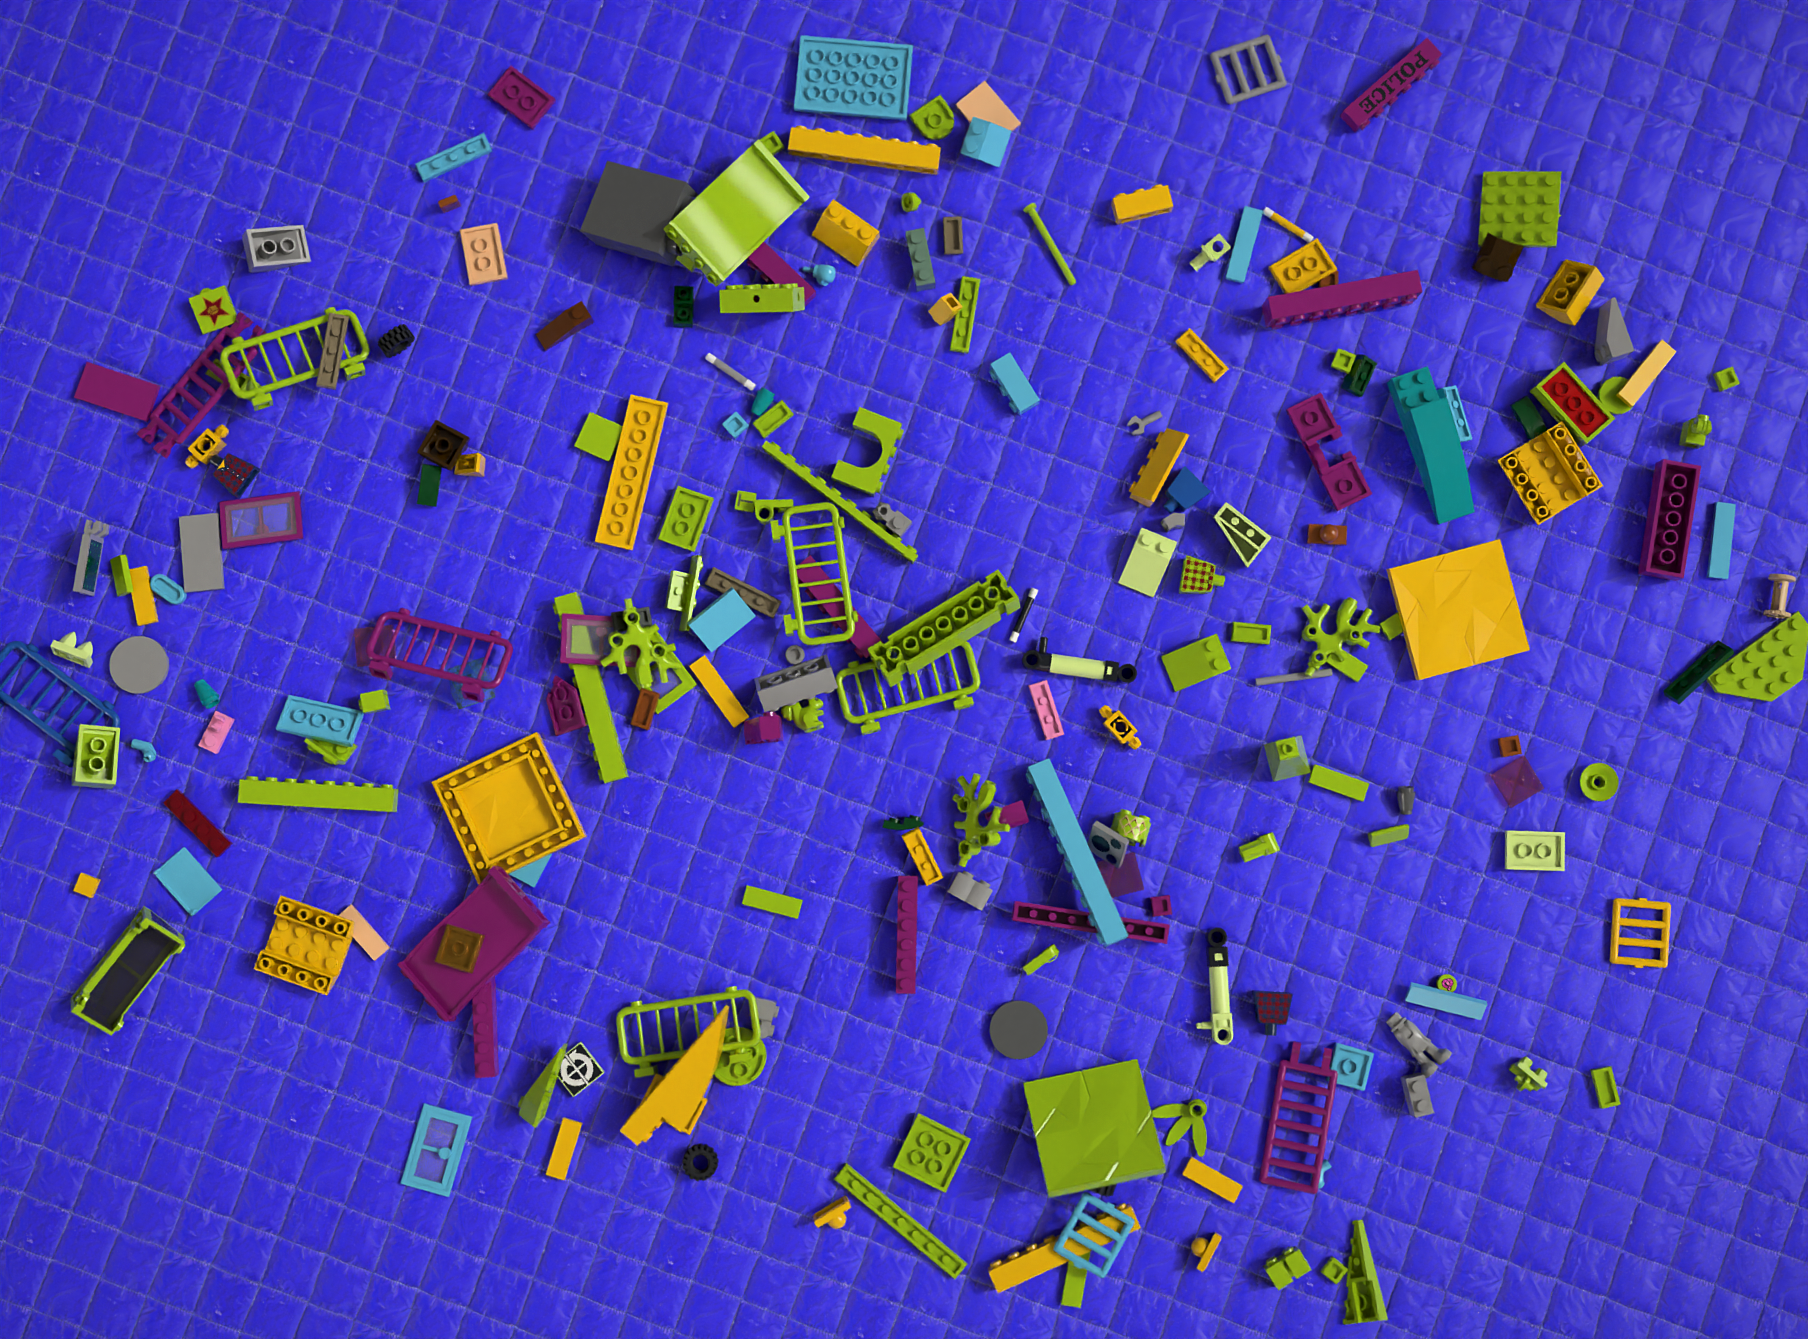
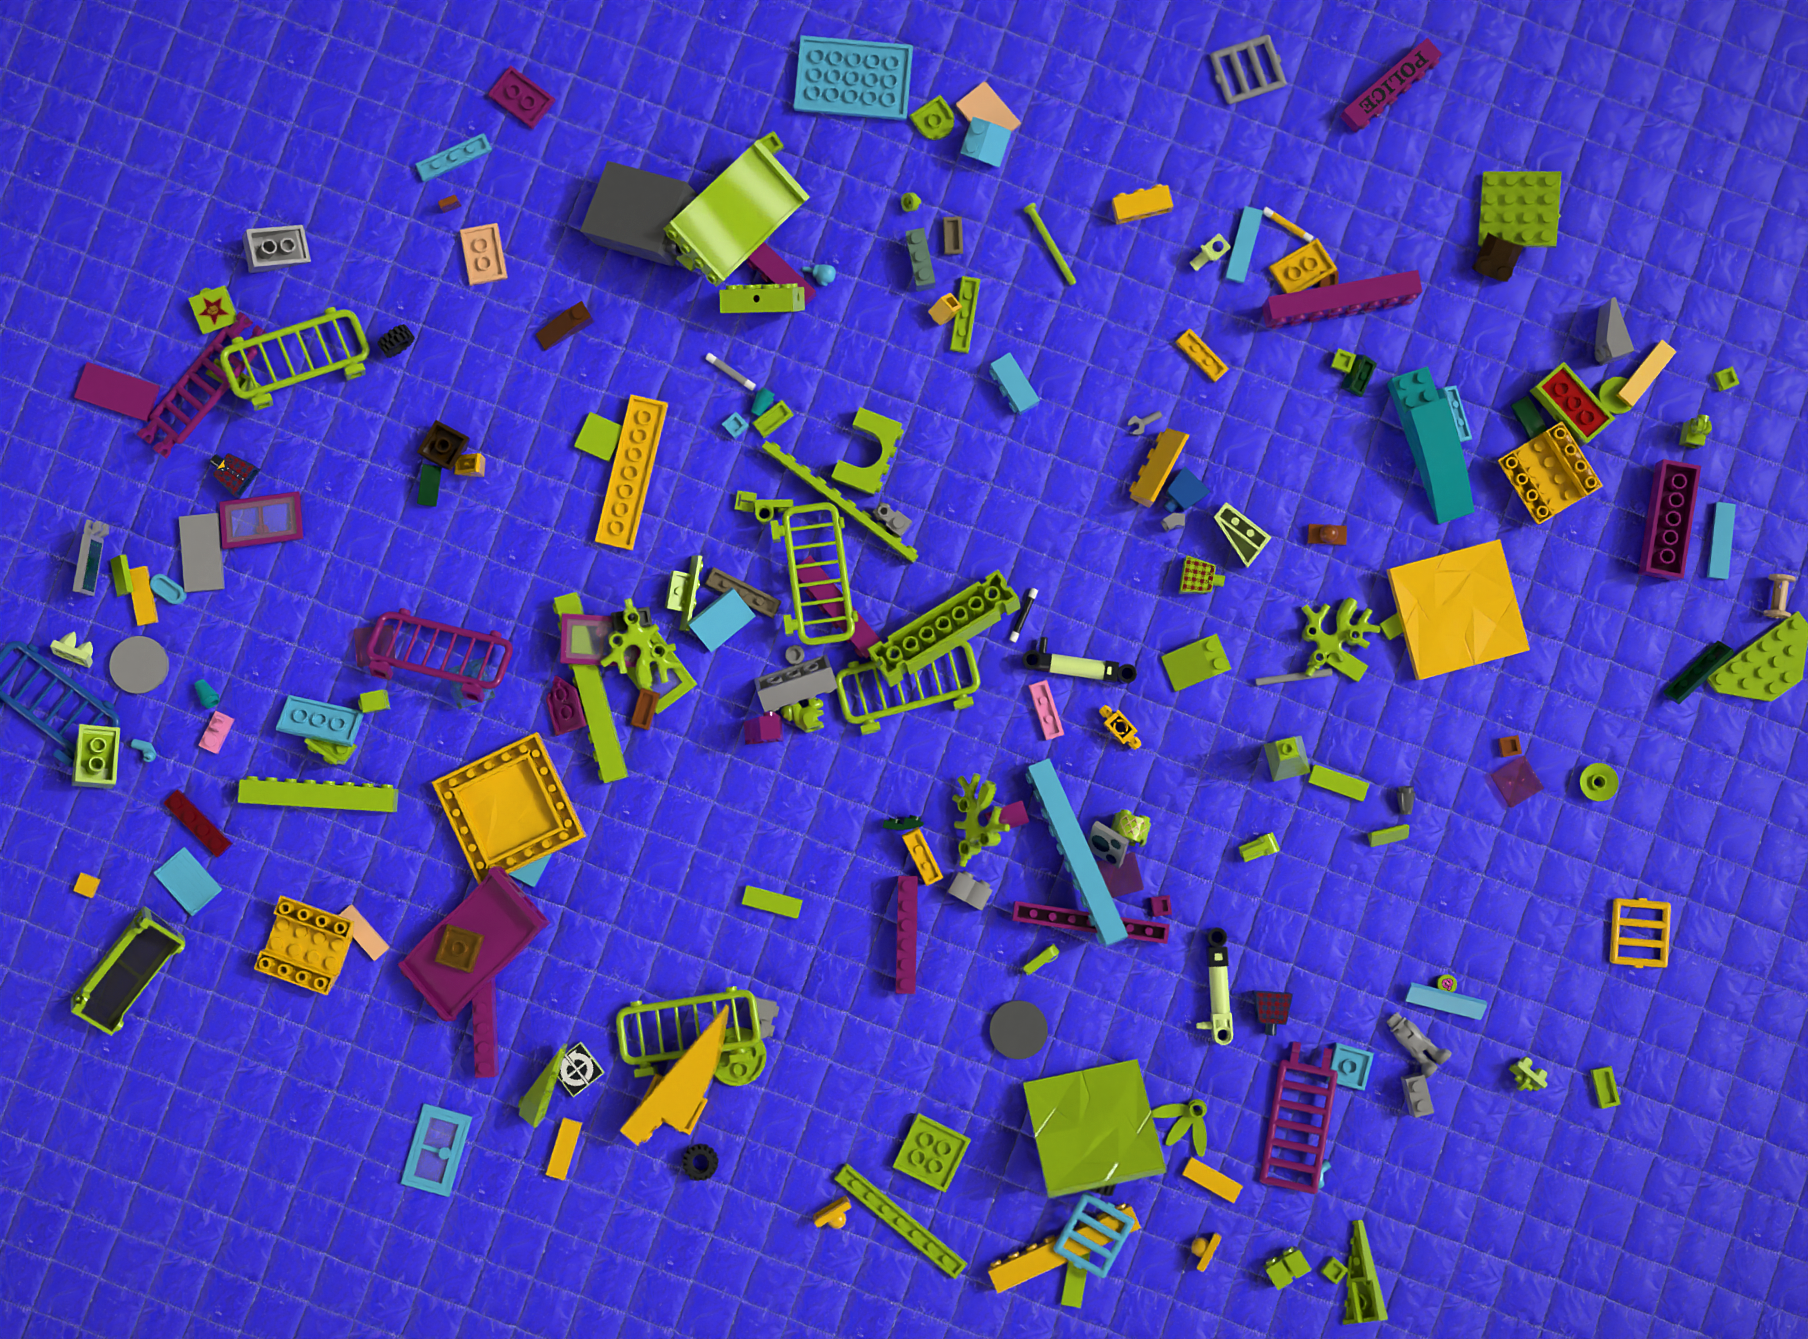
yellow piece [185,424,229,469] -> none
dark tan tile [316,313,349,390] -> none
lime plate [658,486,714,552] -> none
dark green slope [673,286,694,327] -> none
yellow tile [689,655,749,728] -> none
yellow brick [788,126,941,175] -> none
yellow slope [812,199,880,267] -> none
yellowish green slope [1118,528,1177,597] -> none
lime tile [1231,622,1271,645] -> none
magenta plate [1286,393,1372,511] -> none
yellowish green plate [1505,831,1565,871] -> none
yellow slope [1536,259,1605,326] -> none

